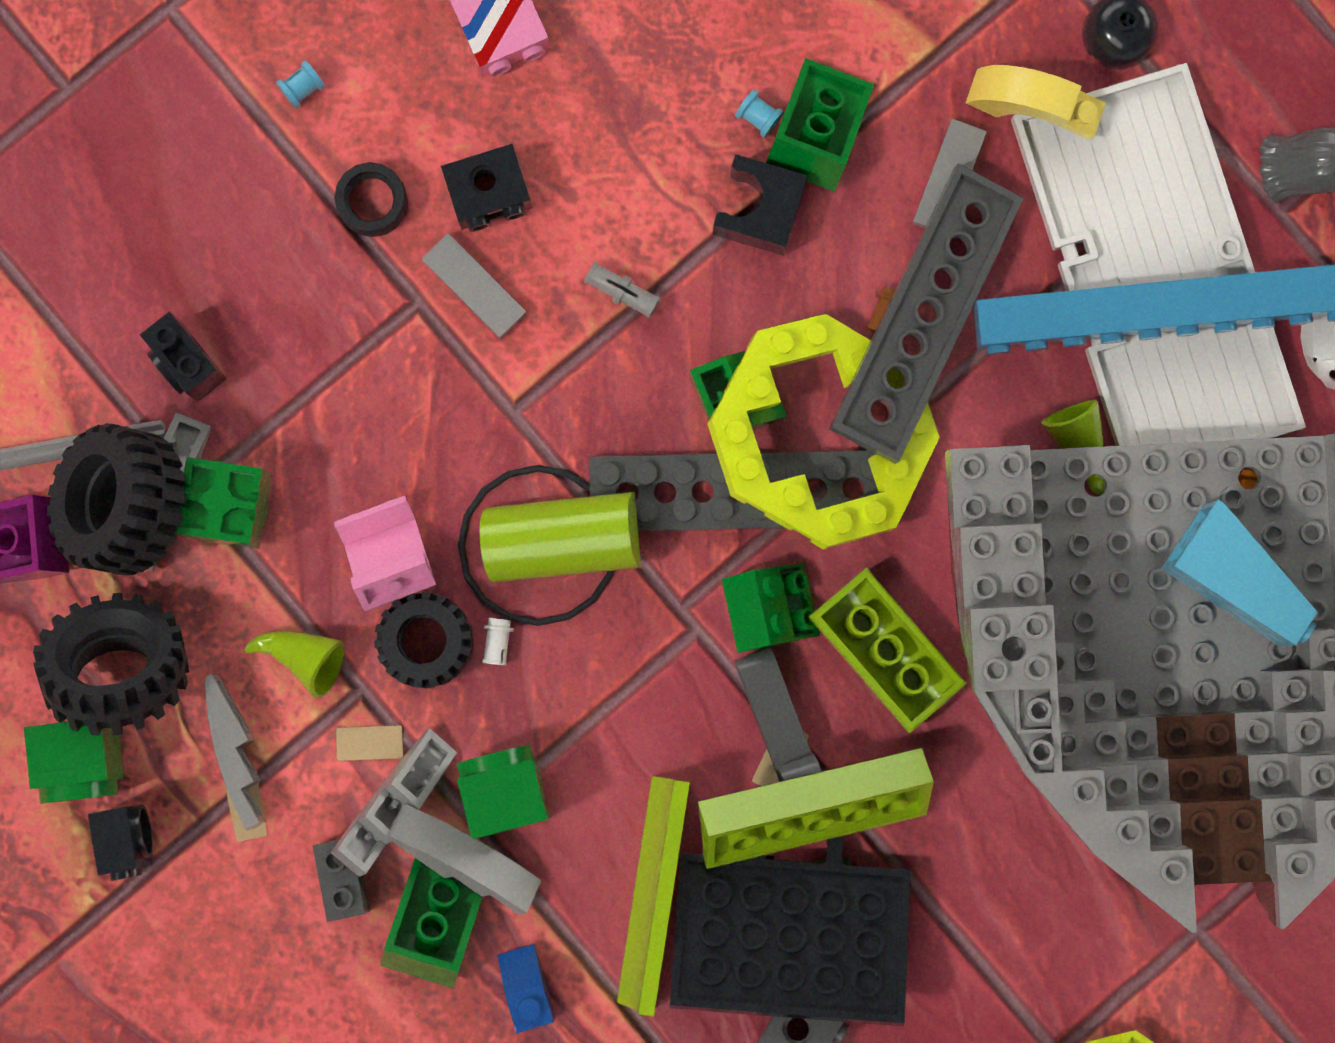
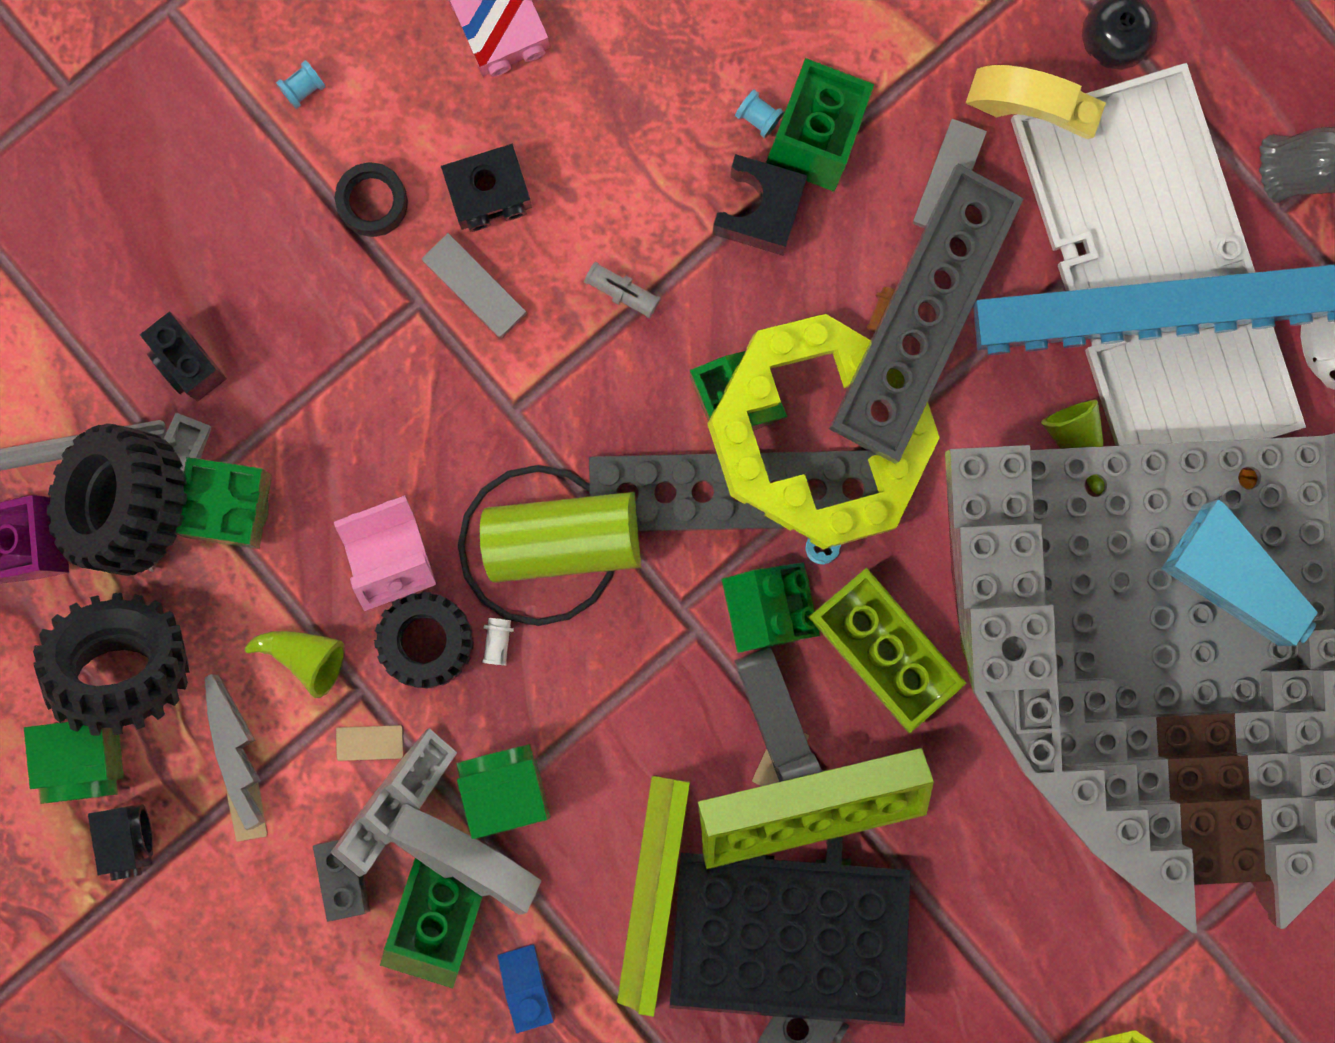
none -> medium azure bush [805,538,841,565]

